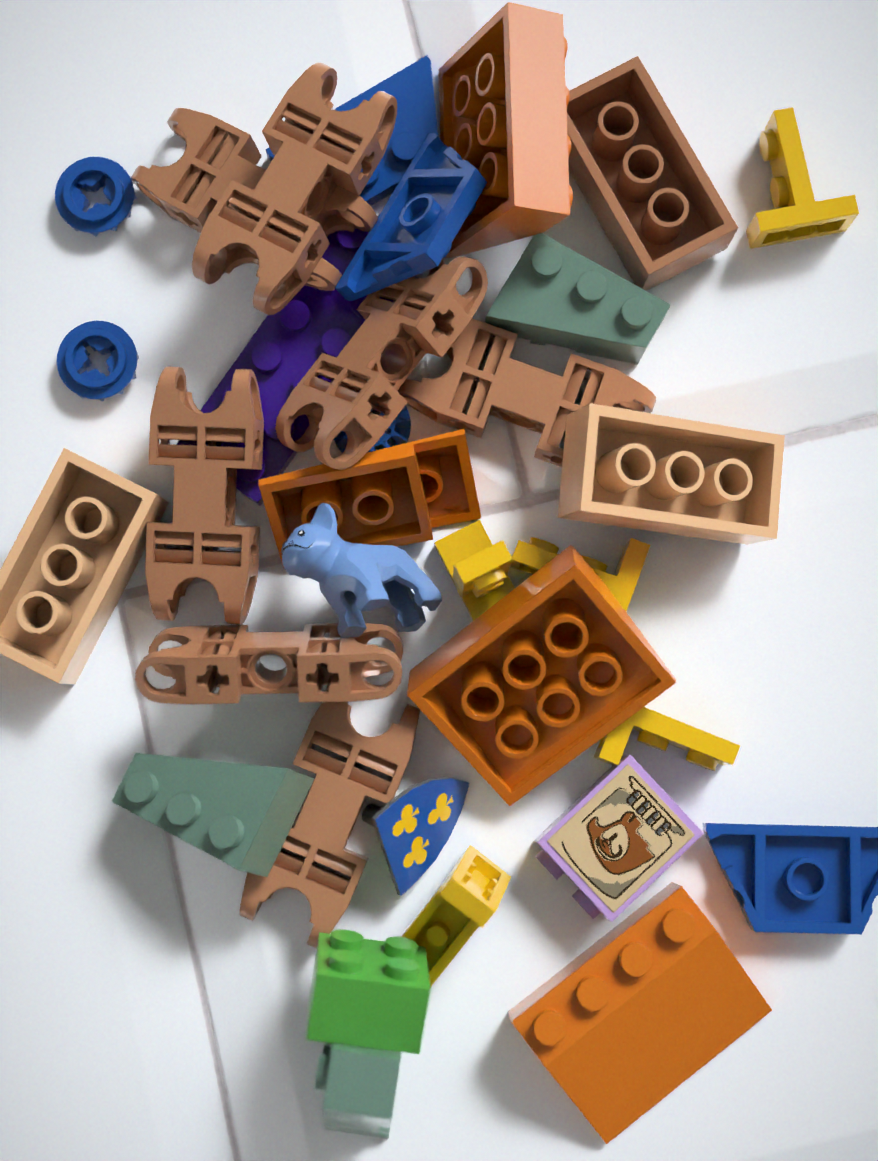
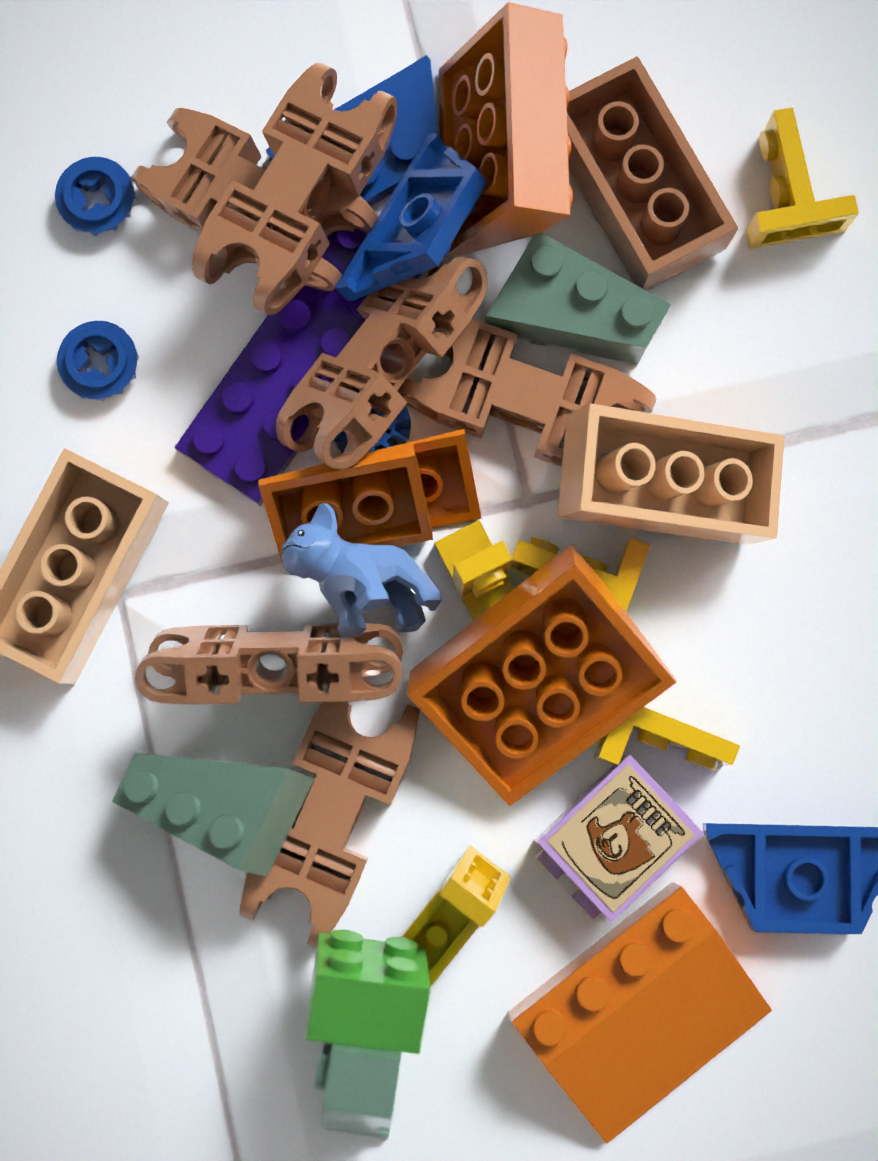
nougat piece [145,366,264,625] -> none
blue shield [362,777,470,896] -> none

